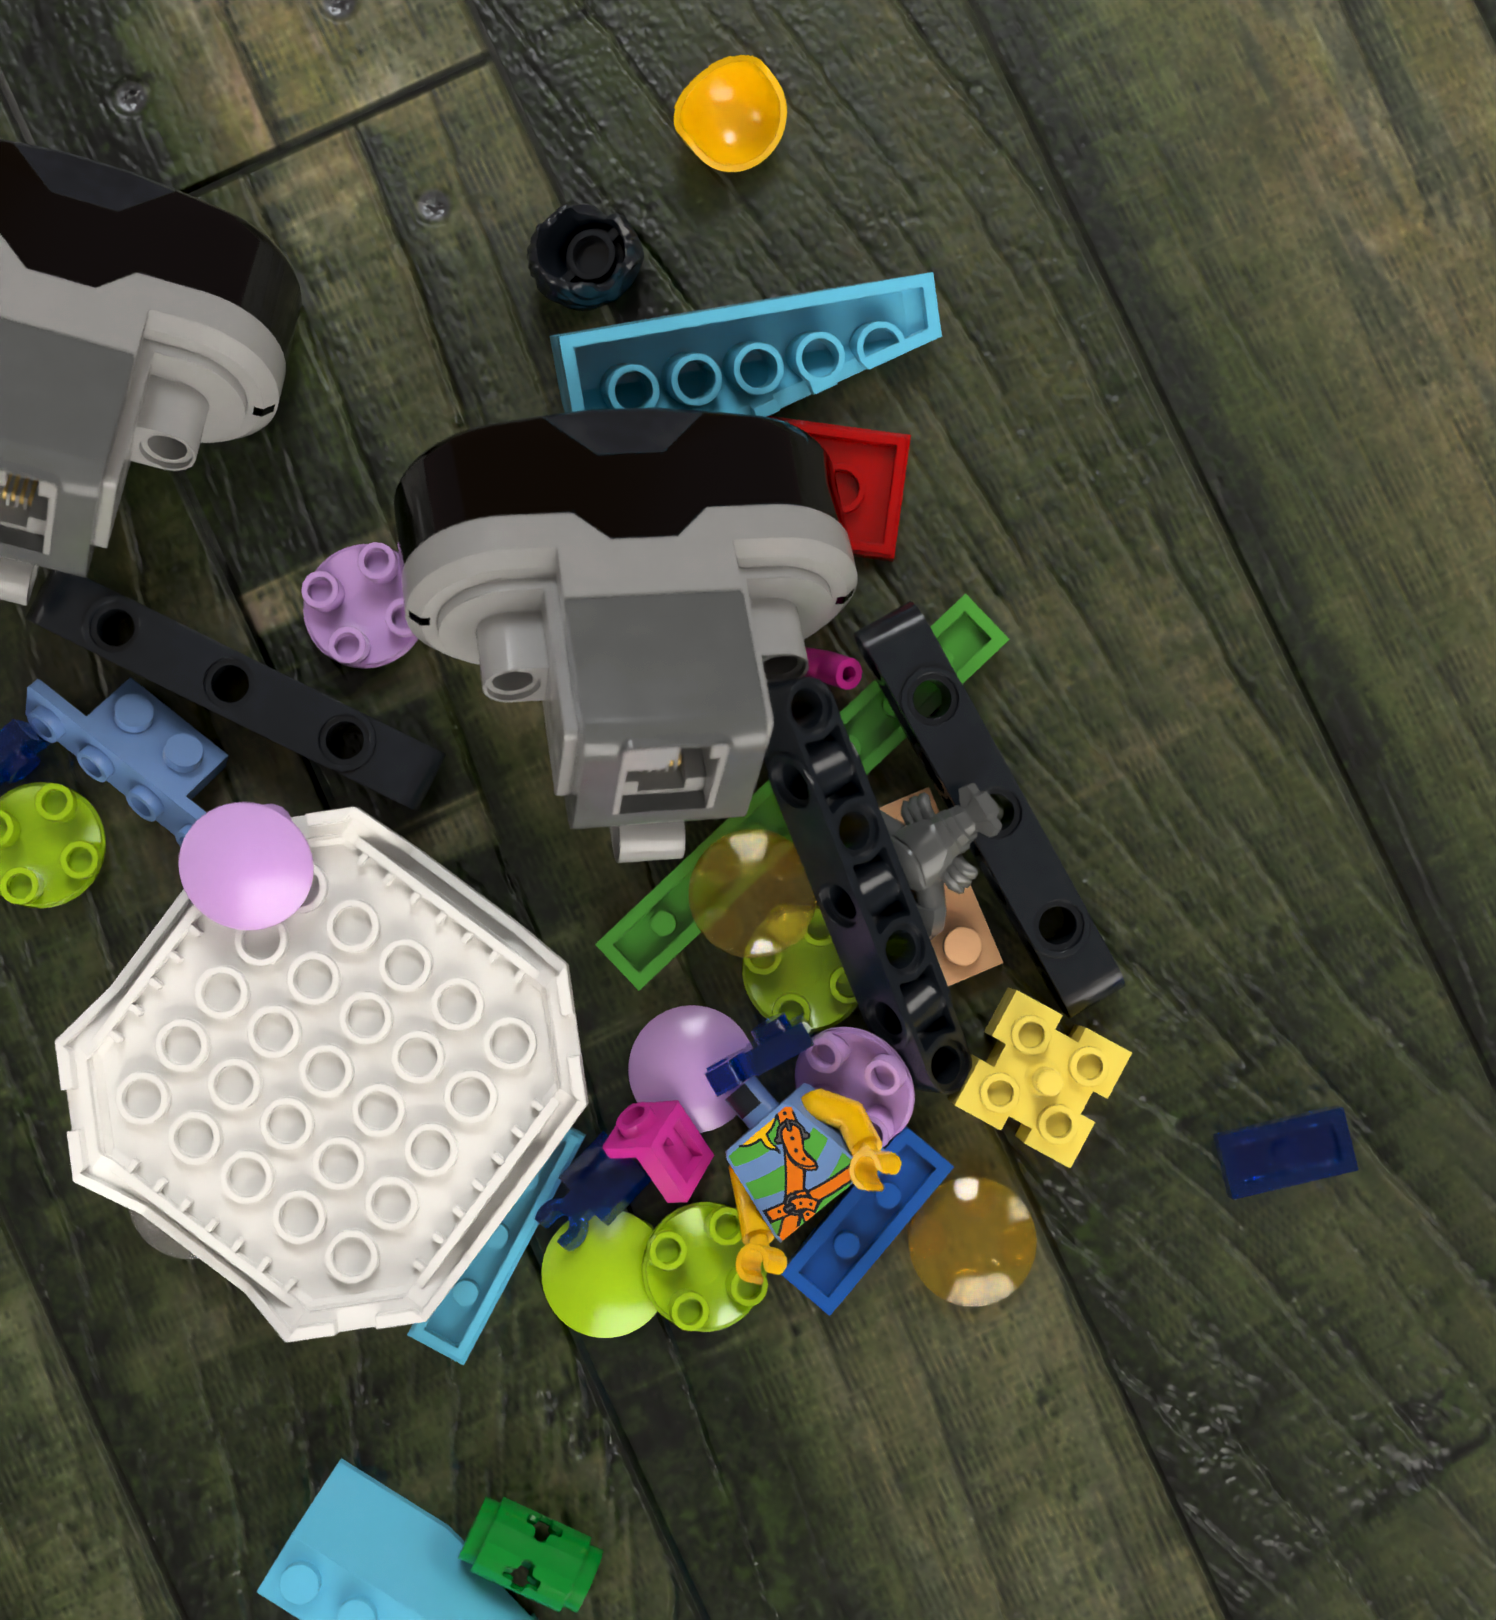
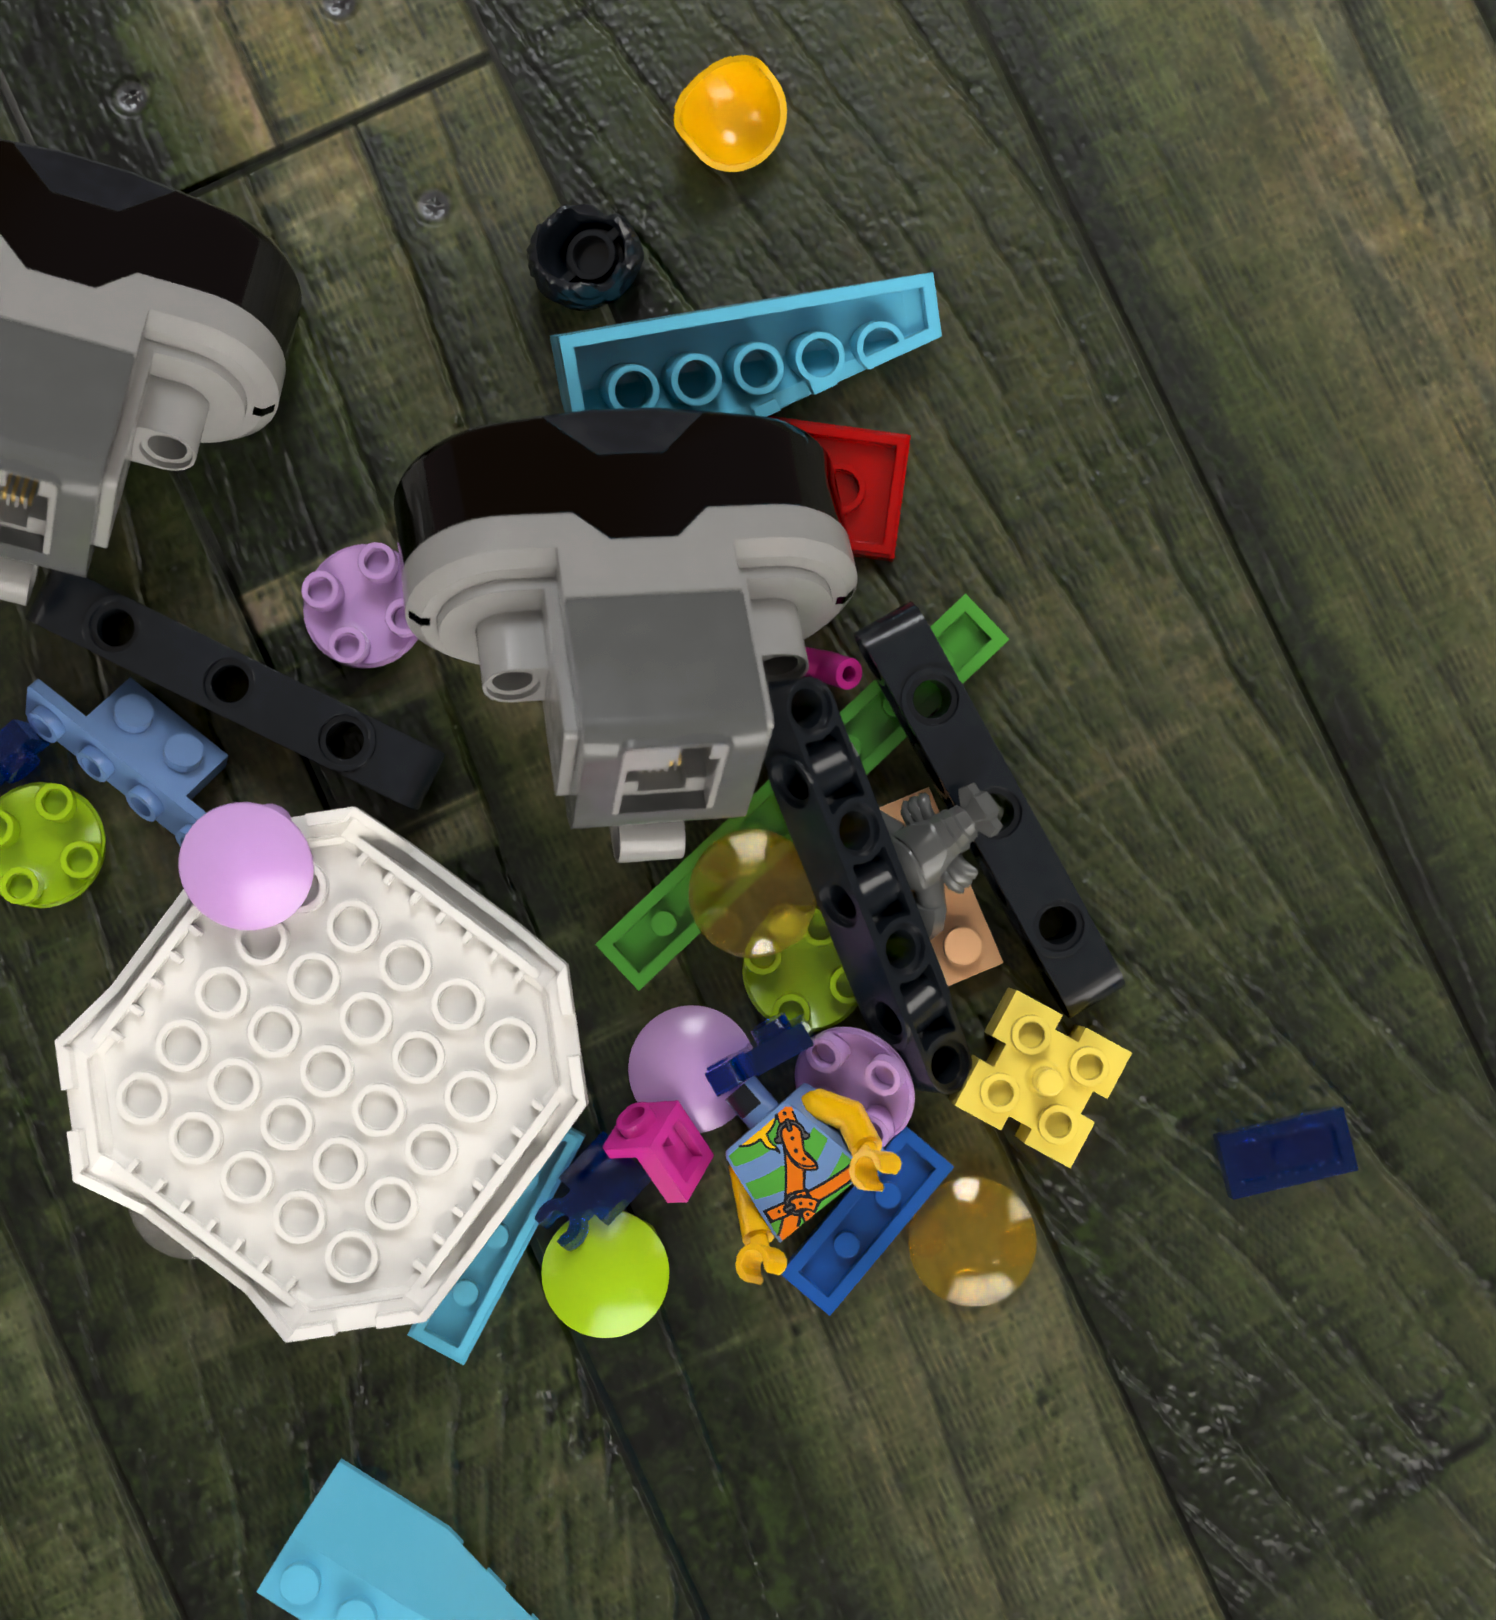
green piece [458,1496,603,1613] -> none
lime dish [642,1202,768,1332] -> none

